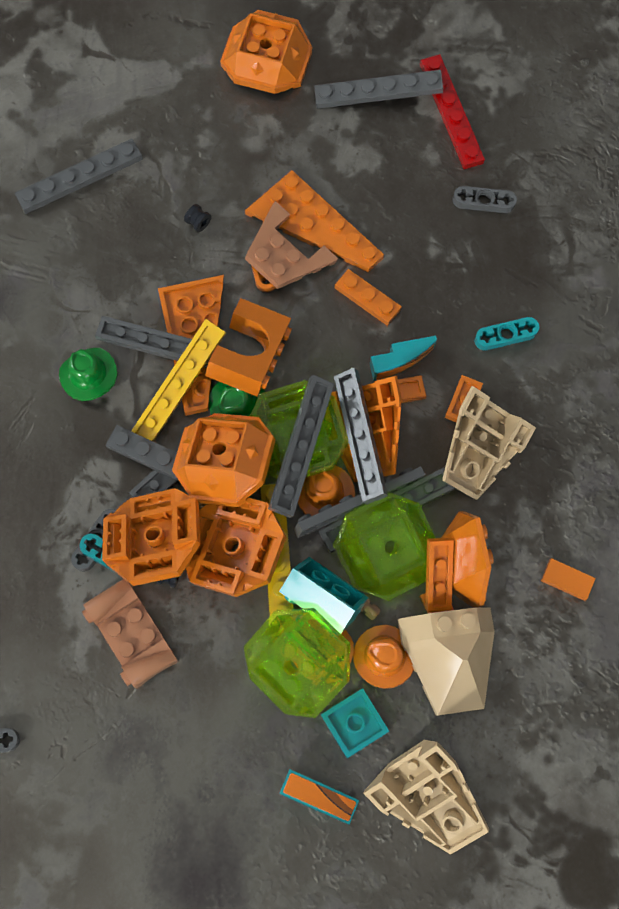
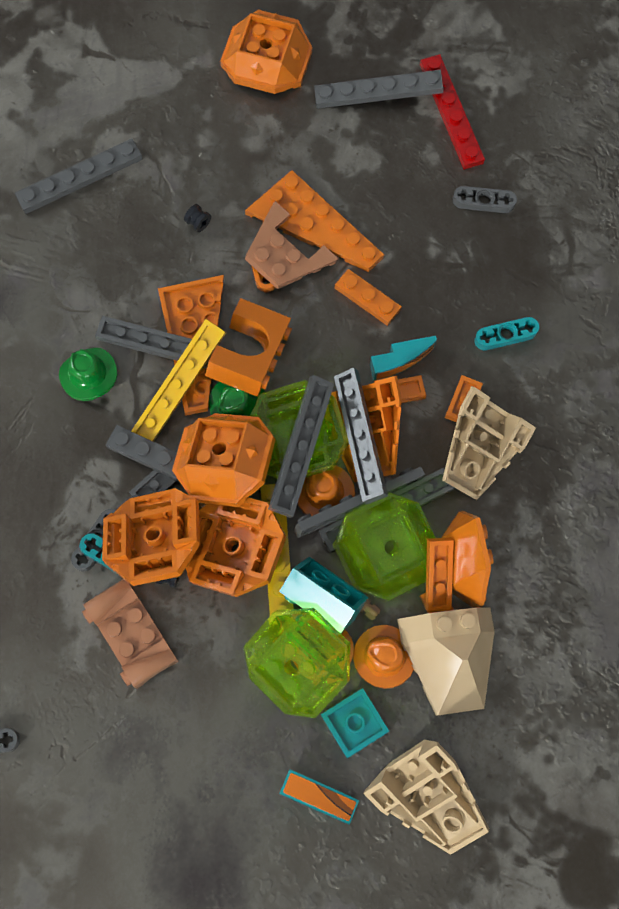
orange tile [541,558,596,601] -> none

